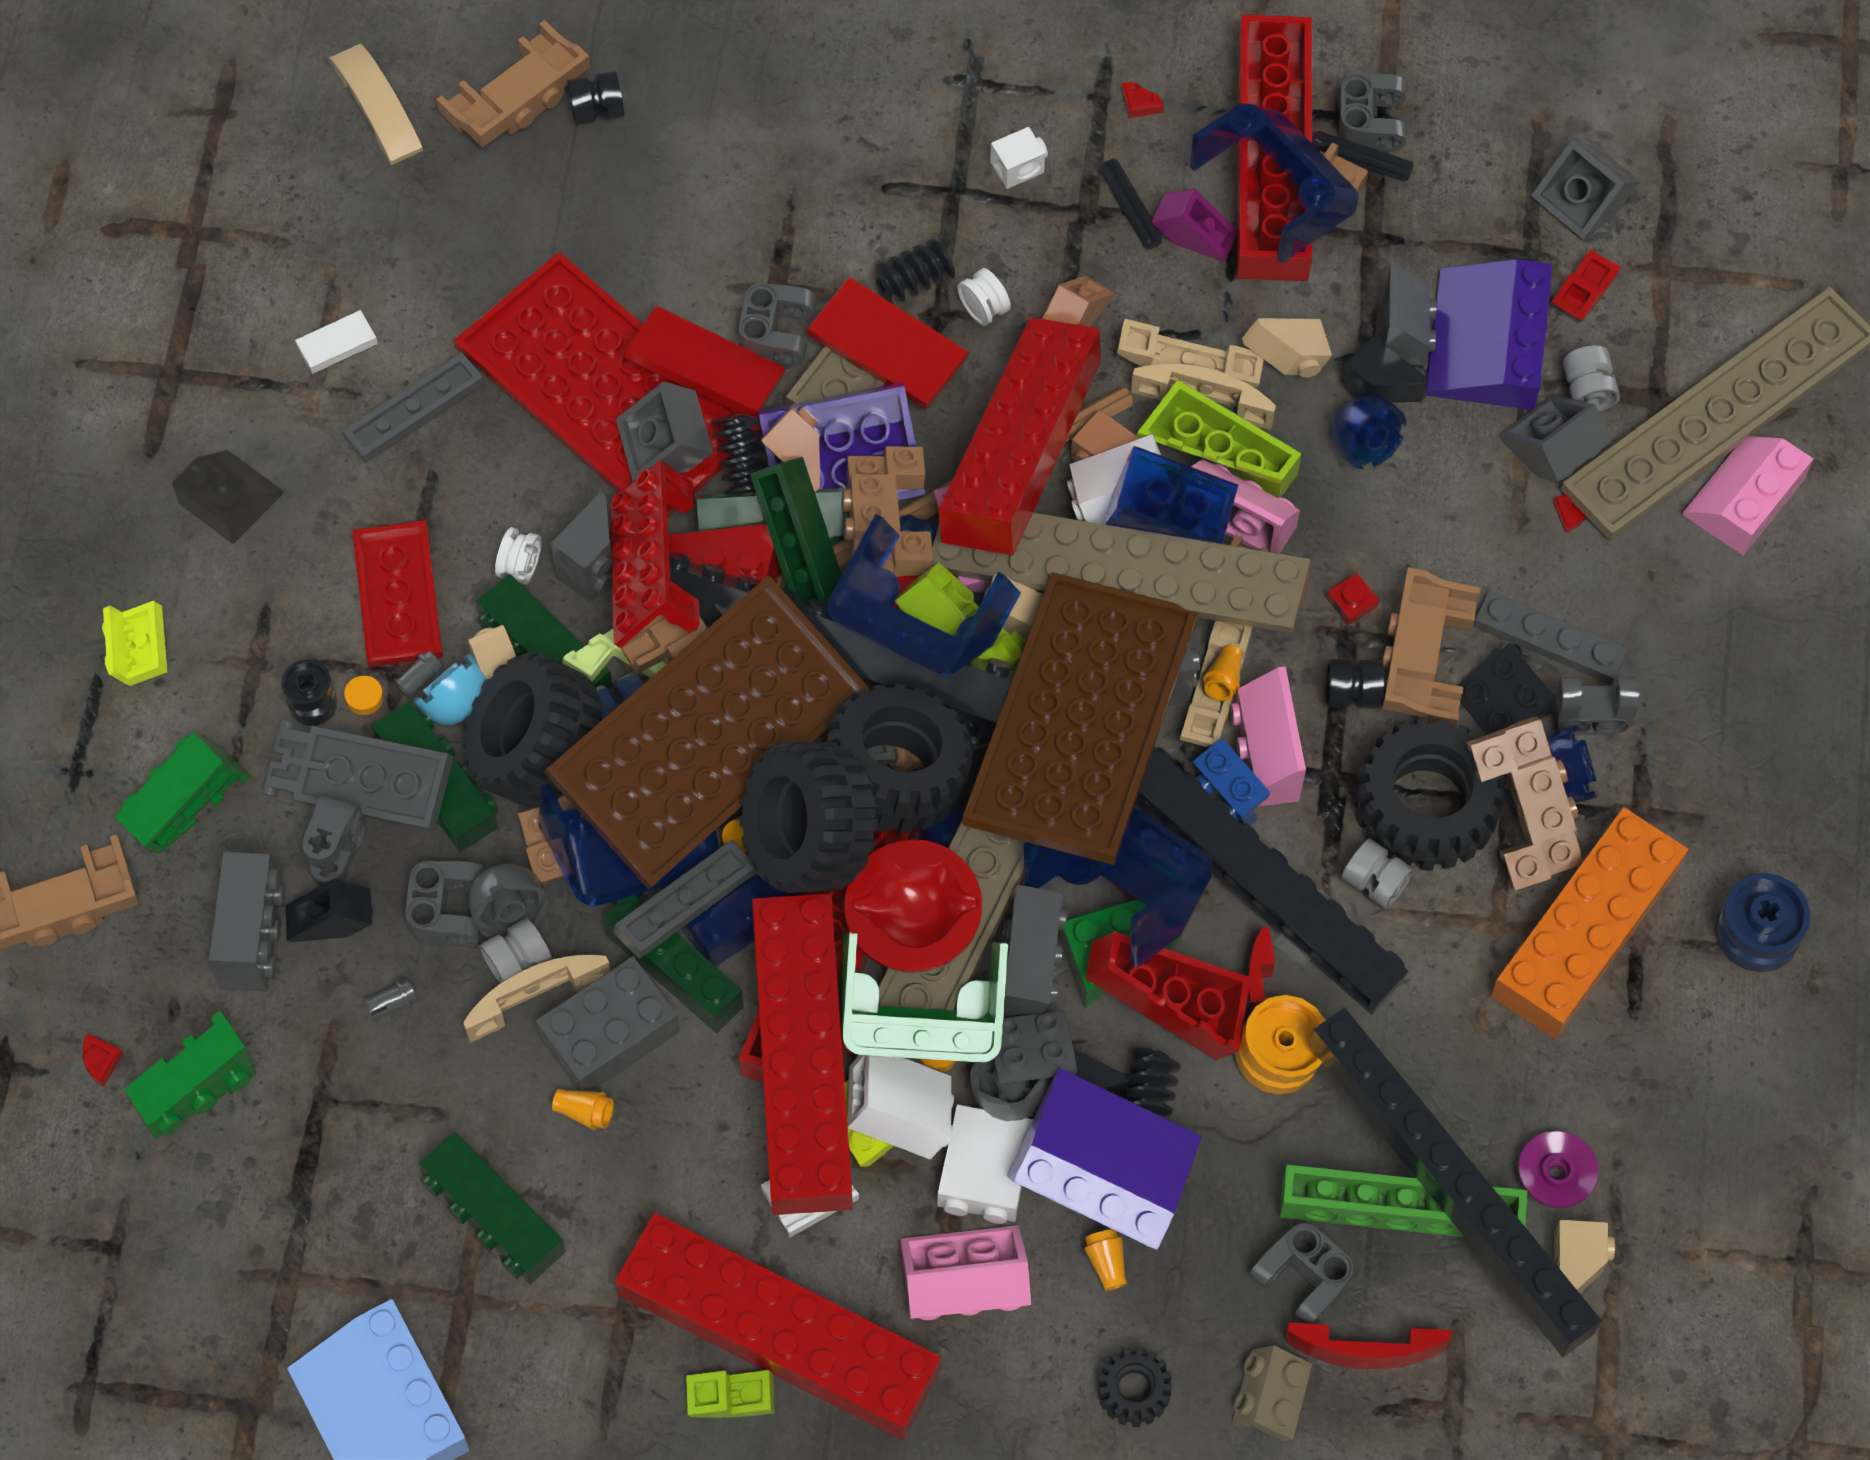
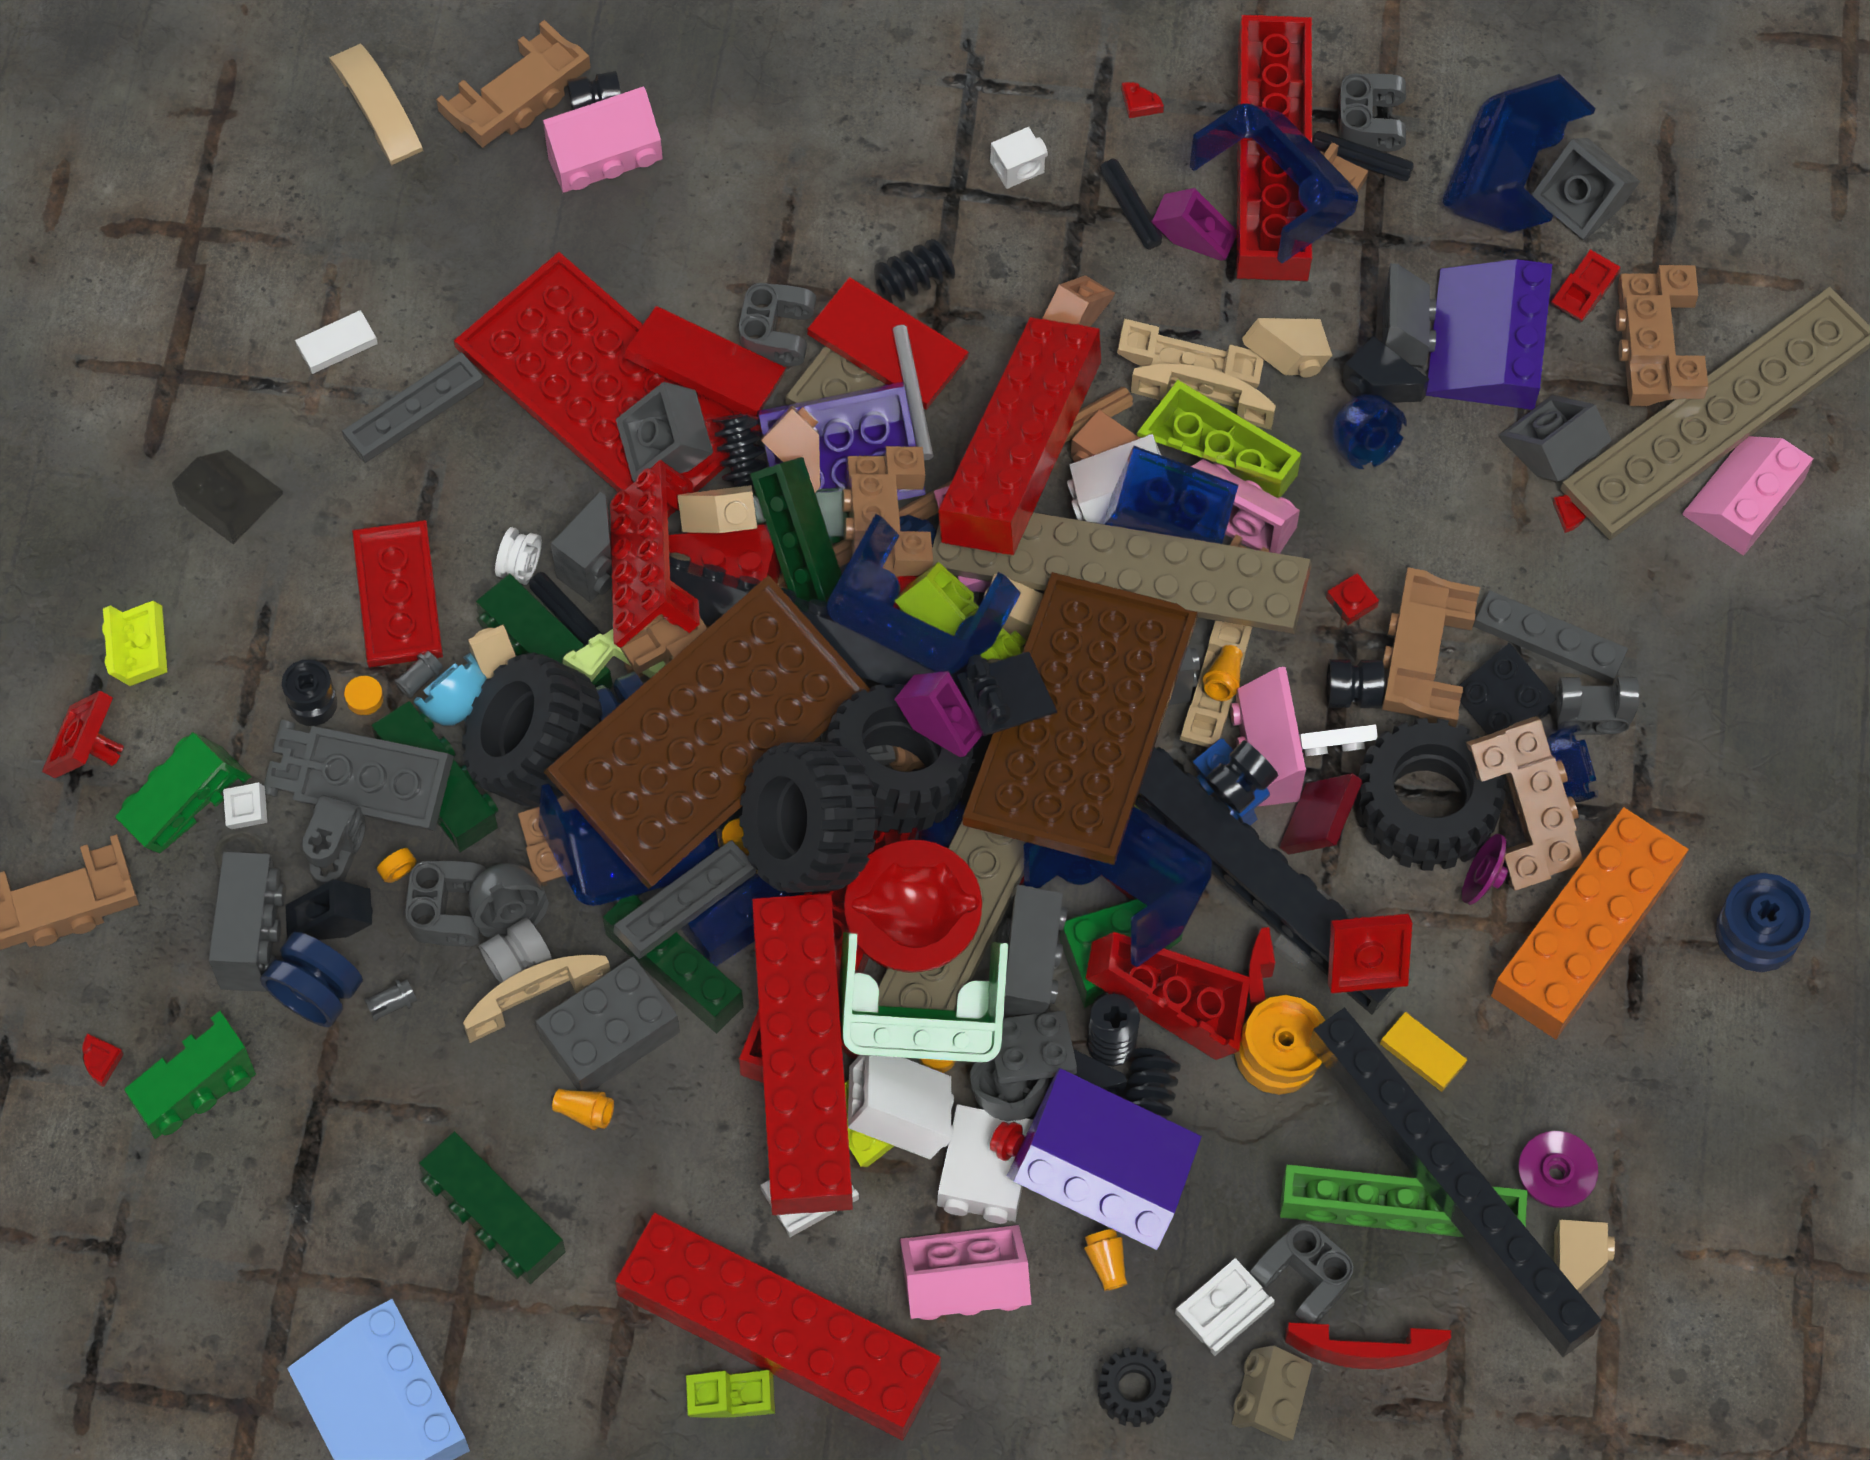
white wheel [957,268,1011,326] -> none
light grey wheel [1341,838,1415,910] -> none
light grey wheel [1562,345,1620,412] -> none
none -> red tile [42,691,124,778]
none -> white plate [223,782,267,829]
none -> dark blue wheel [260,932,363,1028]
none -> light orange tile [377,848,417,883]
none -> black axle [529,572,603,646]
none -> bright pink slope [543,86,663,193]
none -> tan slope [678,485,757,533]
none -> light grey bar [893,325,934,461]
none -> magenta slope [895,671,983,757]
none -> black hinge [957,651,1057,736]
none -> red plate [990,1122,1025,1161]
none -> black piece [1087,993,1140,1067]
none -> white plate [1175,1258,1275,1356]
none -> black wheel [1205,740,1279,814]
none -> dark red tile [1279,773,1362,855]
none -> white plate [1299,725,1378,756]
none -> red tile [1328,914,1412,993]
none -> yellow tile [1380,1012,1467,1092]
none -> clear blue windscreen [1443,74,1596,233]
none -> magenta dish [1462,834,1508,905]
none -> medium nougat bracket [1616,265,1708,406]

